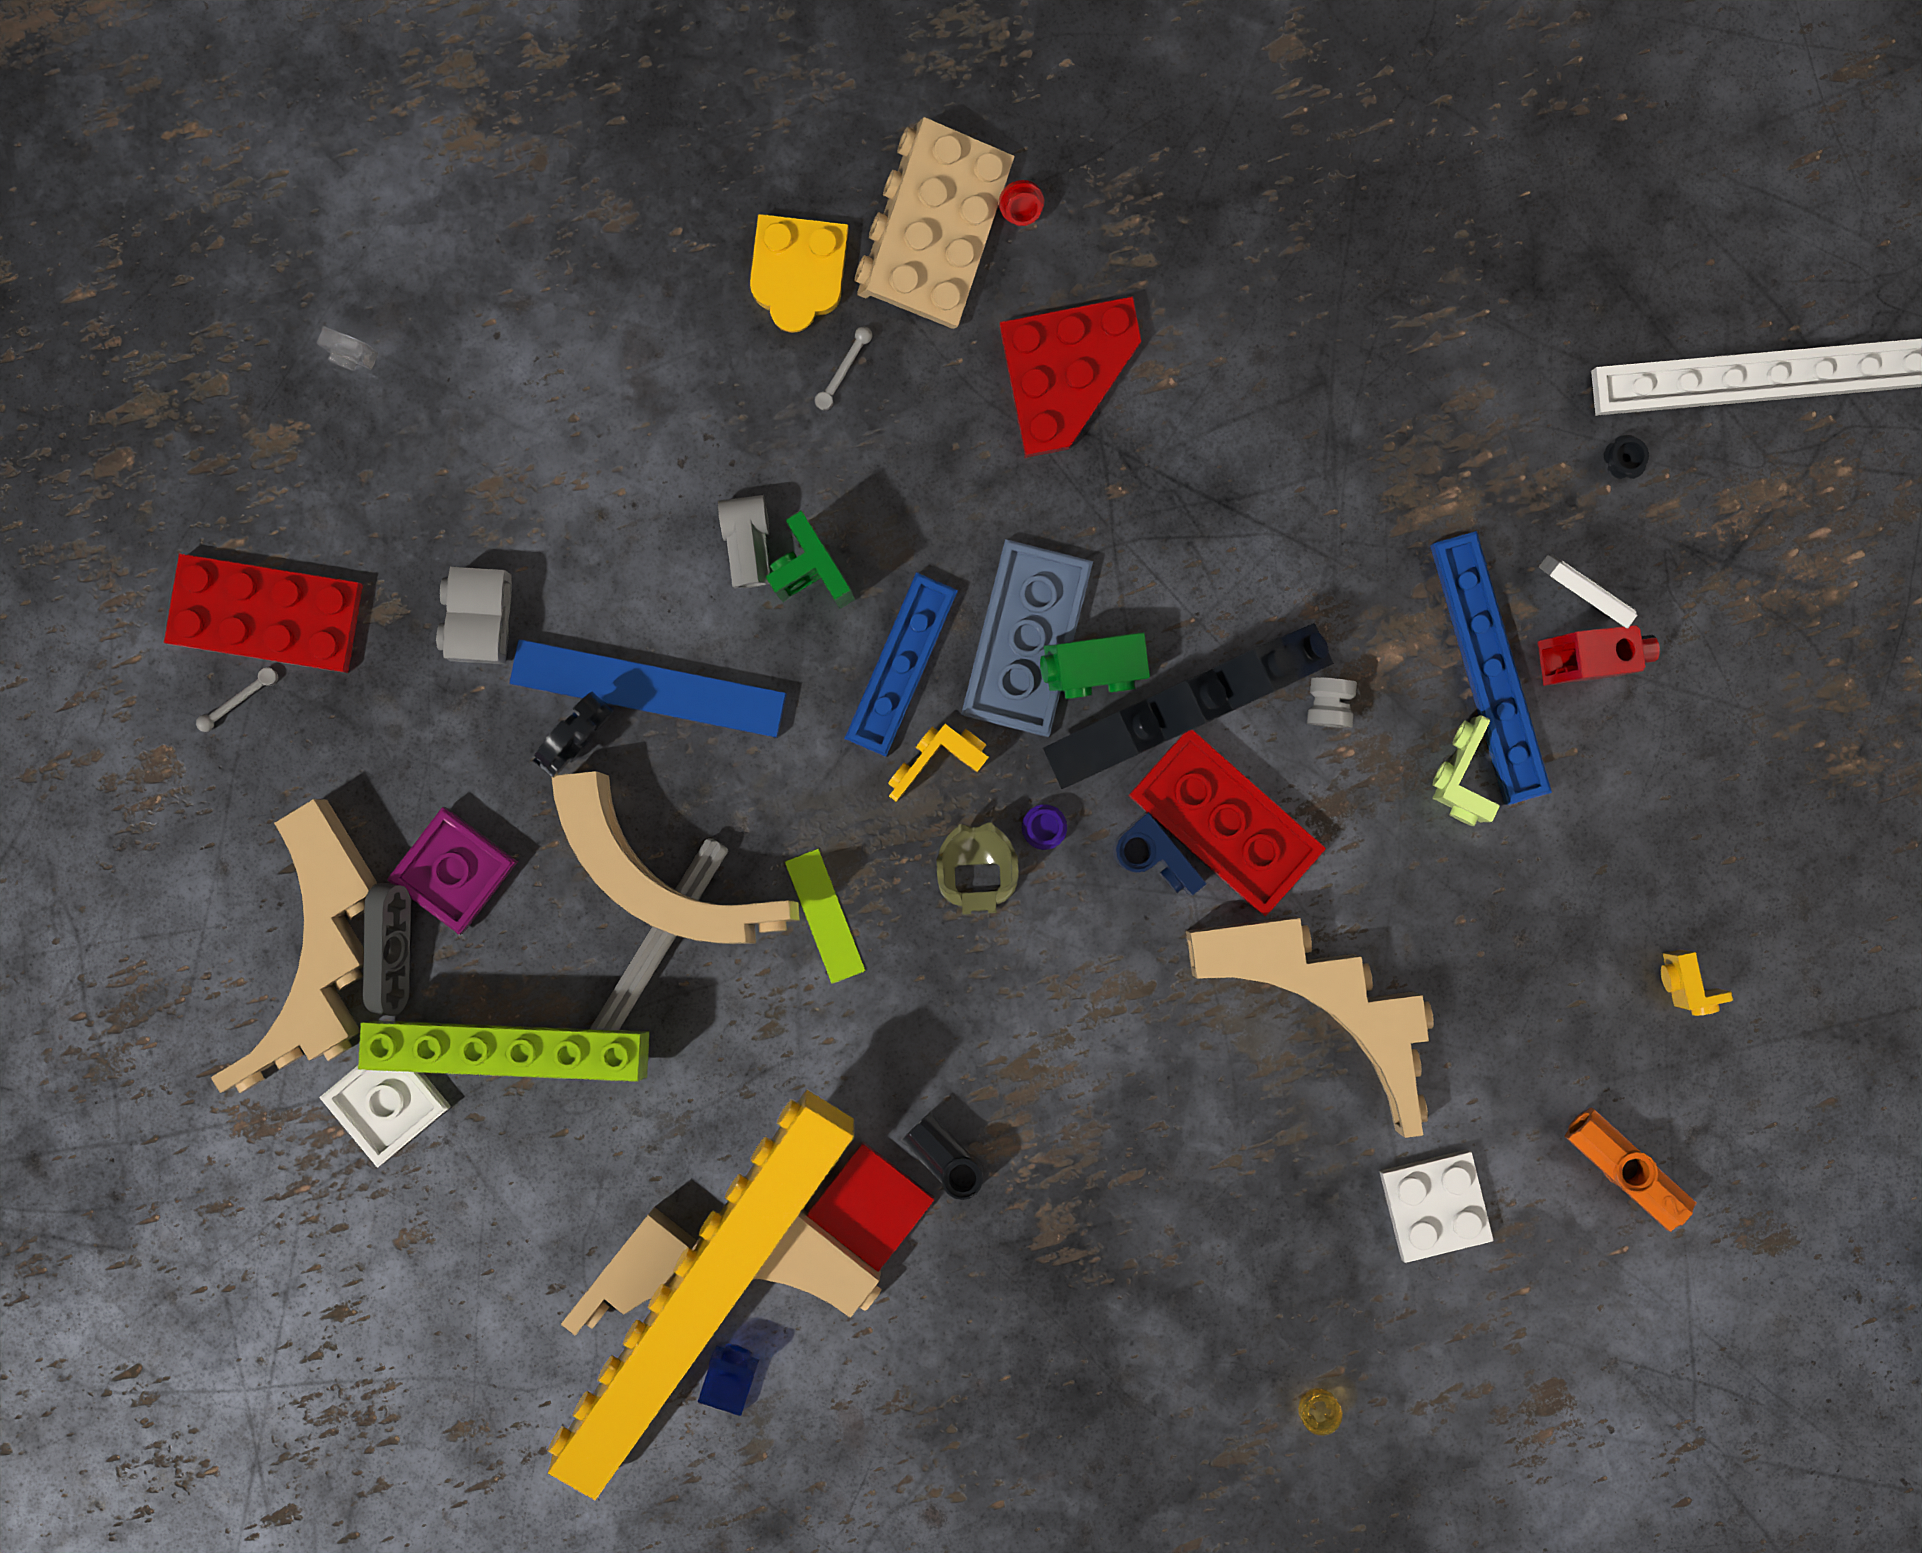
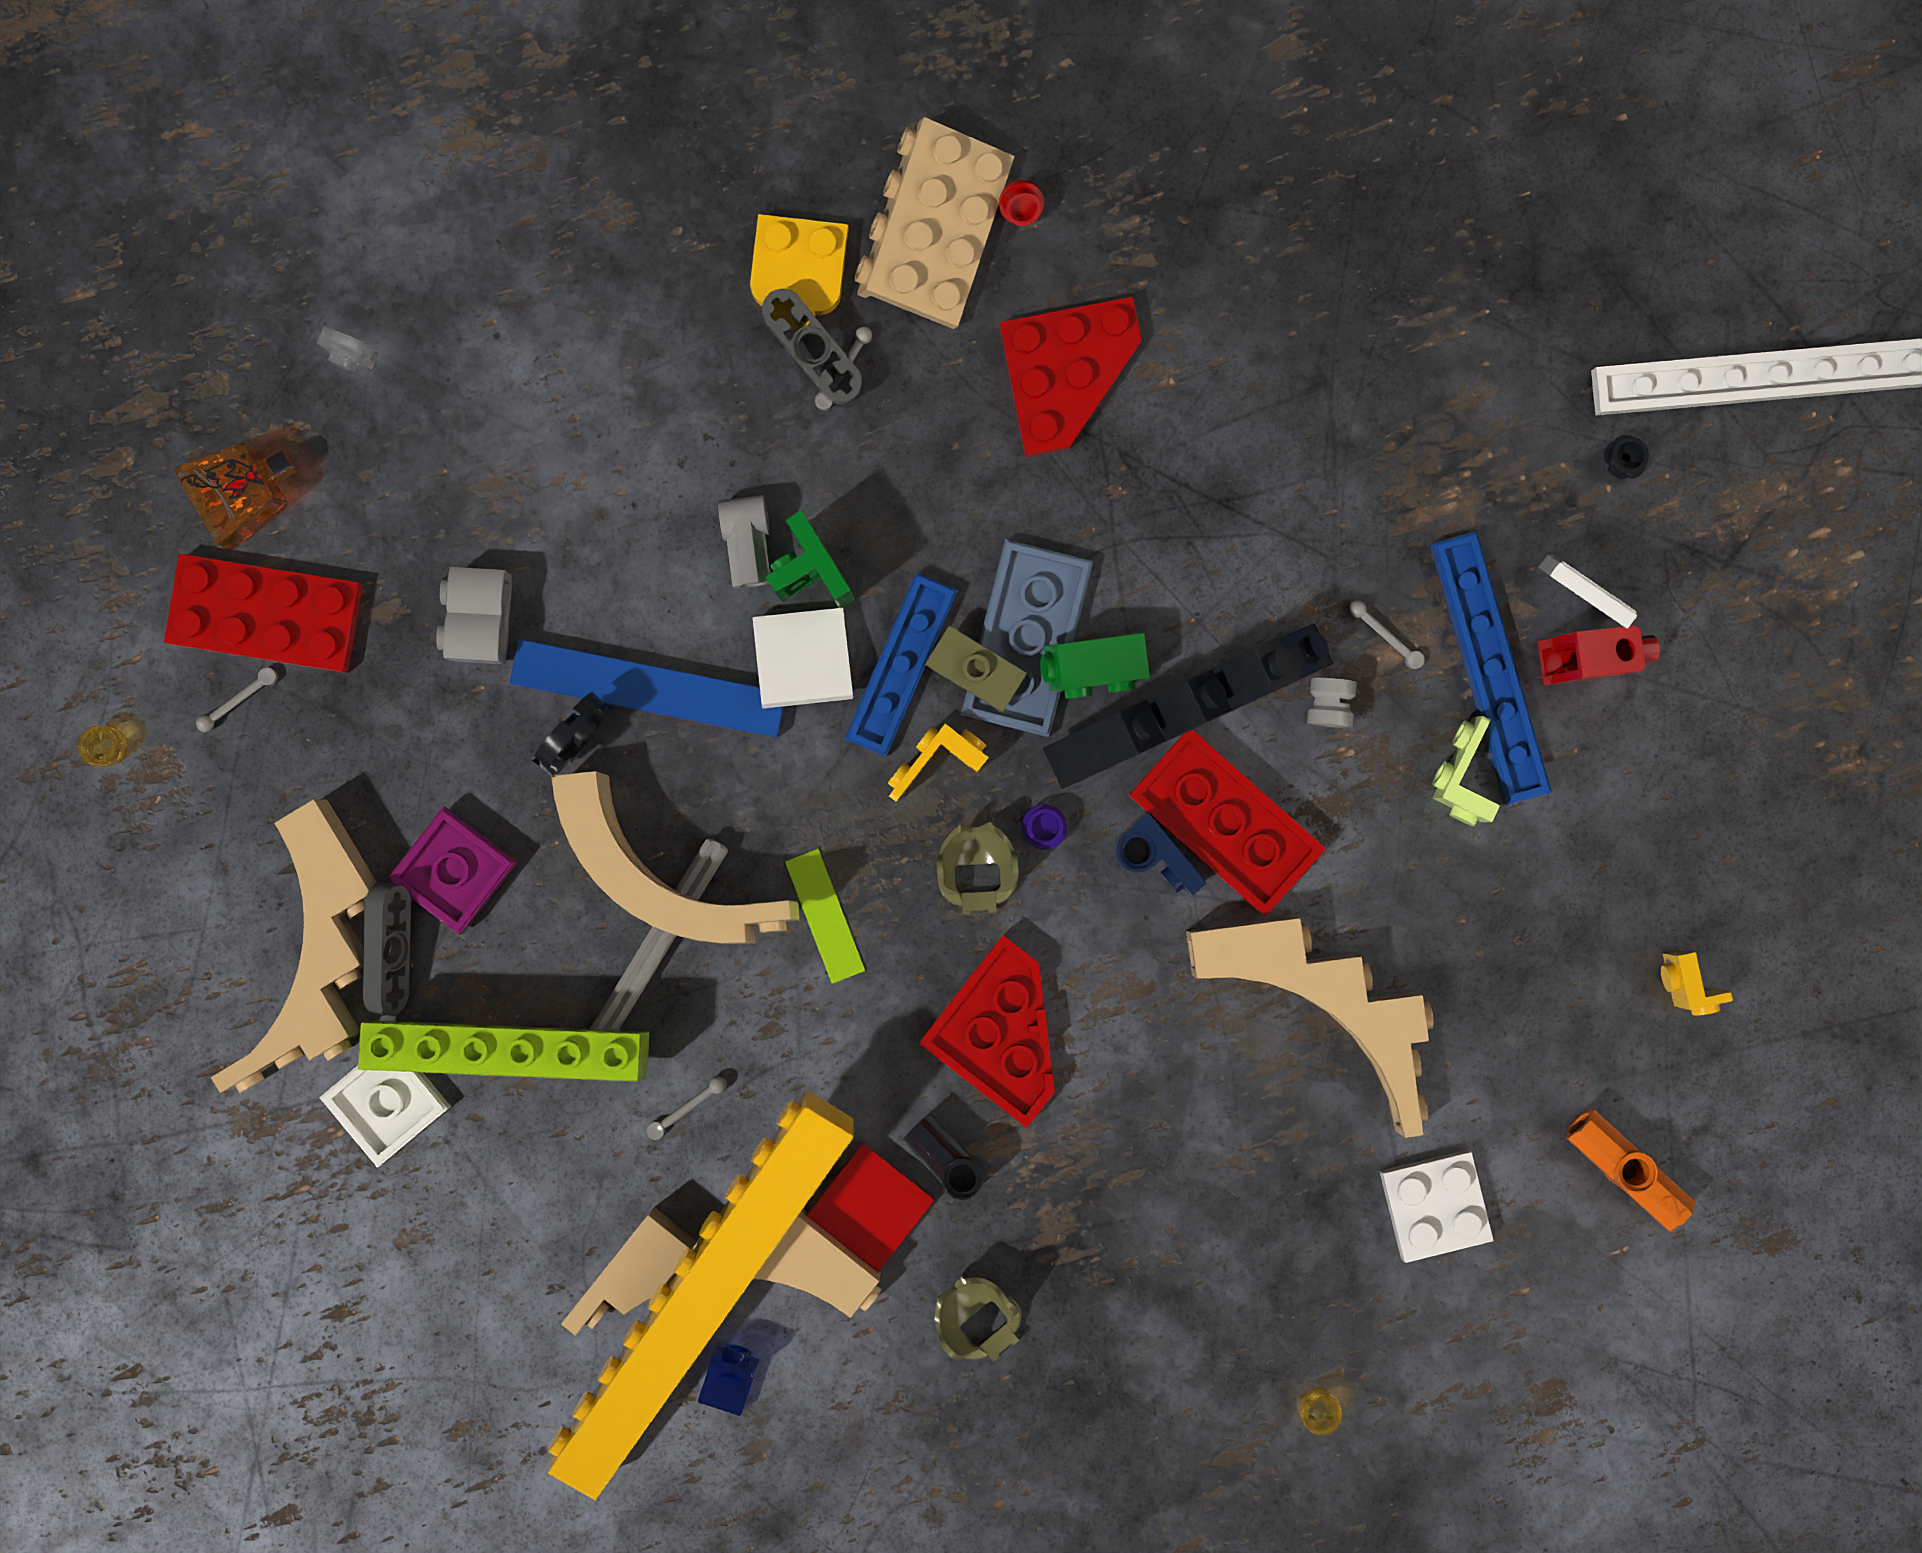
none -> clear yellow bush [78,726,127,767]
none -> clear orange torso [173,443,298,550]
none -> light grey hinge [646,1076,727,1140]
none -> white tile [752,608,853,709]
none -> dark grey beam [762,289,862,405]
none -> red plate [919,934,1055,1128]
none -> olive plate [925,626,1027,713]
none -> olive helmet [935,1277,1022,1362]
none -> light grey hinge [1349,600,1425,669]

